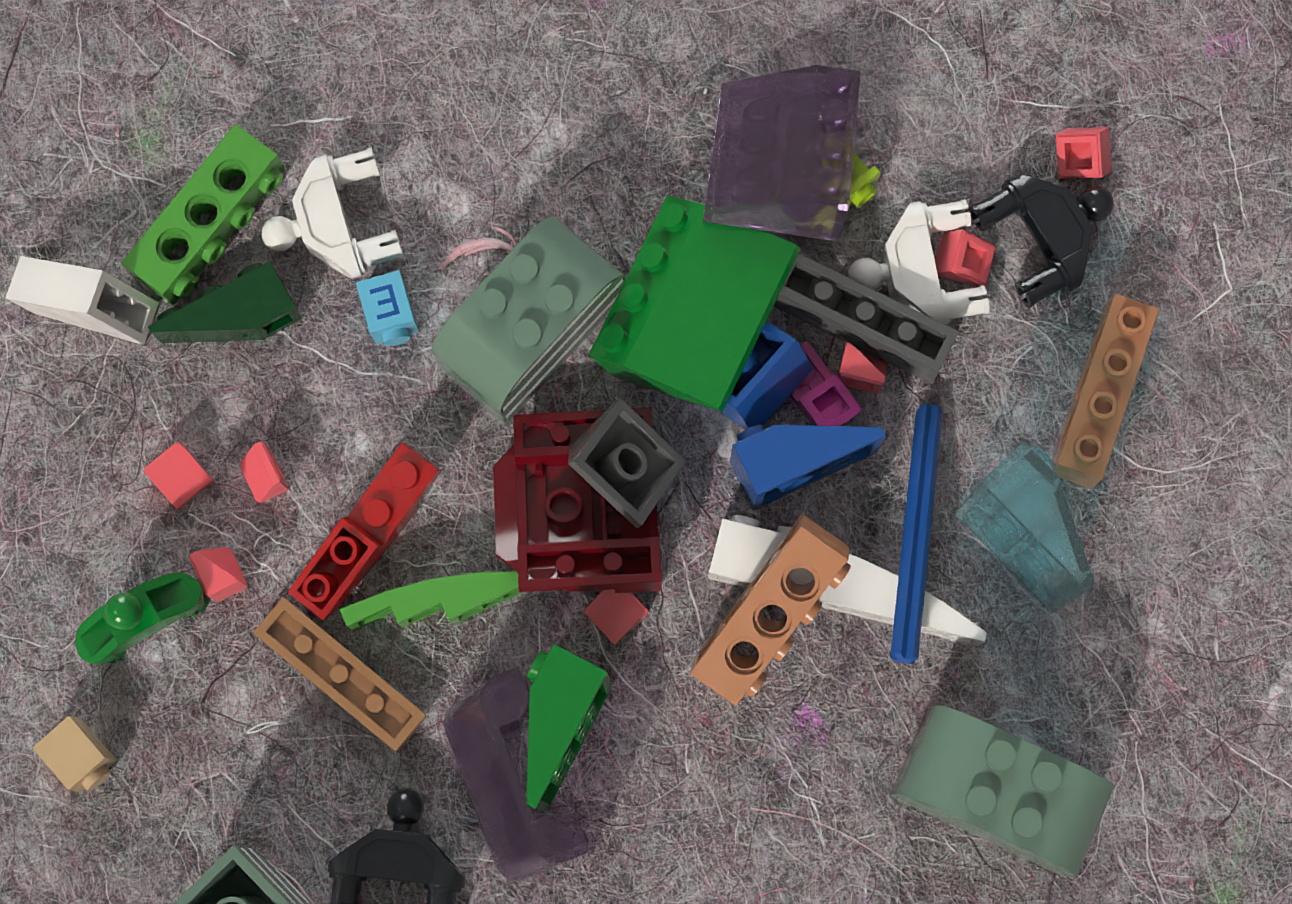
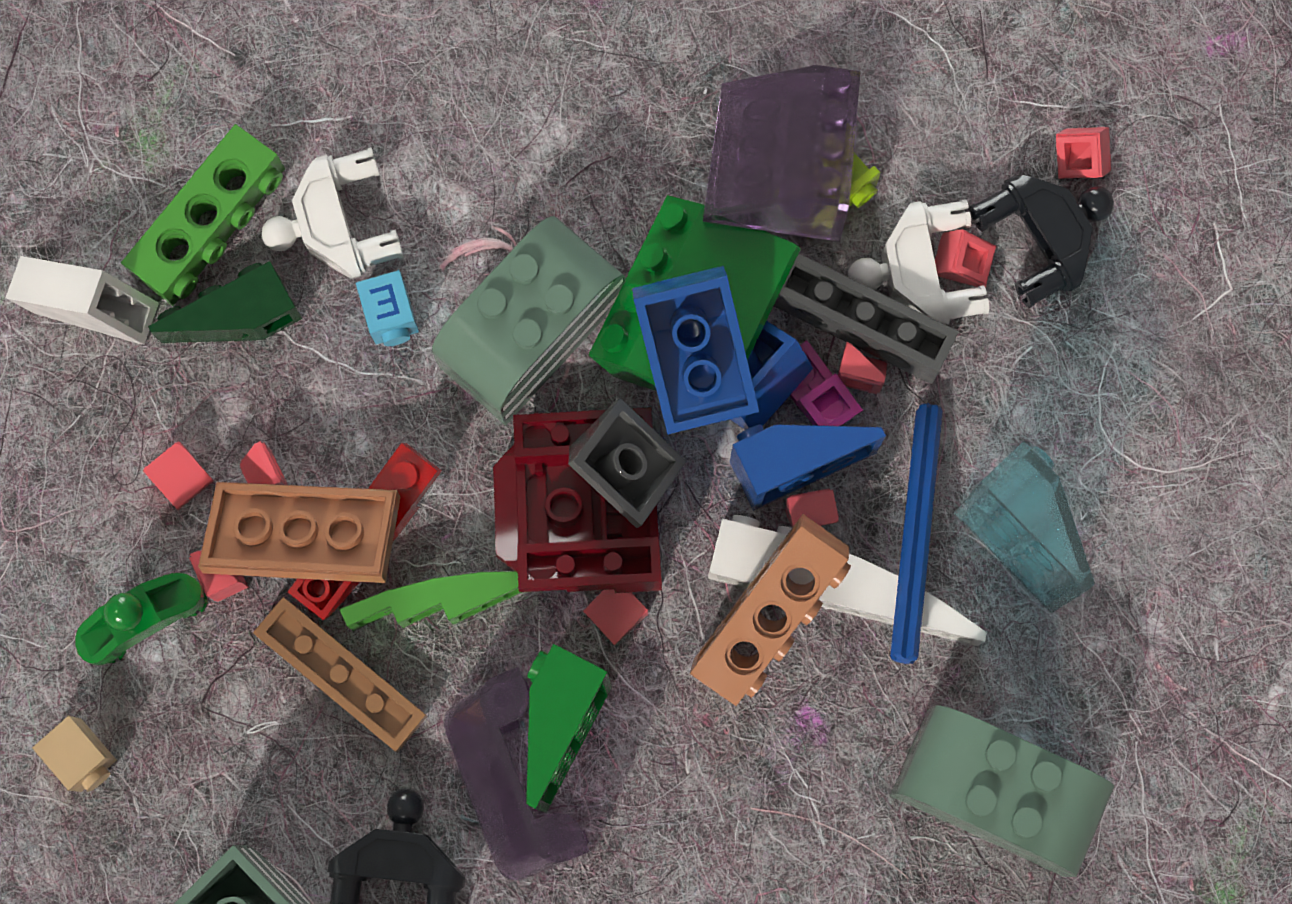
nougat brick [1048,293,1159,489] -> none
none -> nougat tile [198,482,401,583]
none -> blue slope [632,266,759,435]
none -> coral slope [785,488,839,527]

